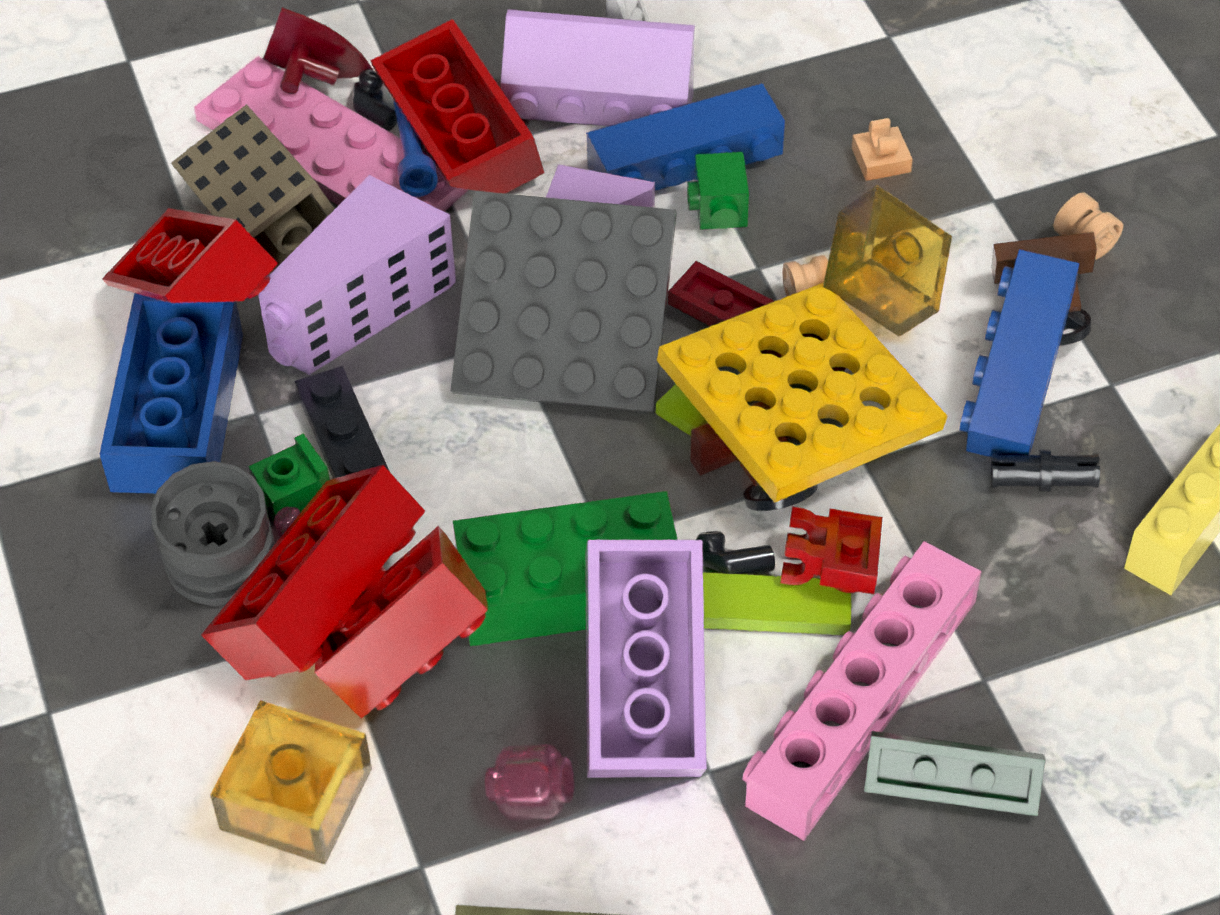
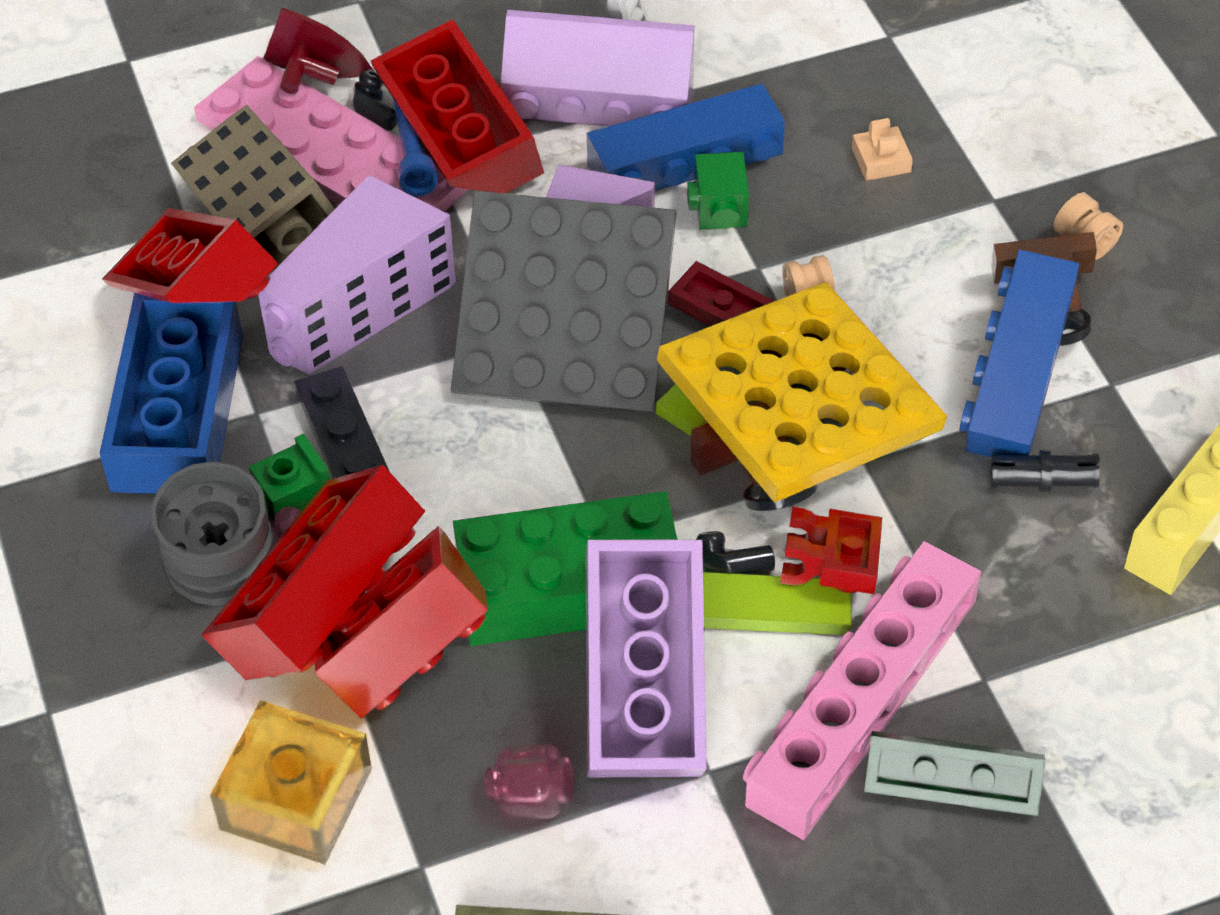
clear yellow brick [823,185,952,337] -> none

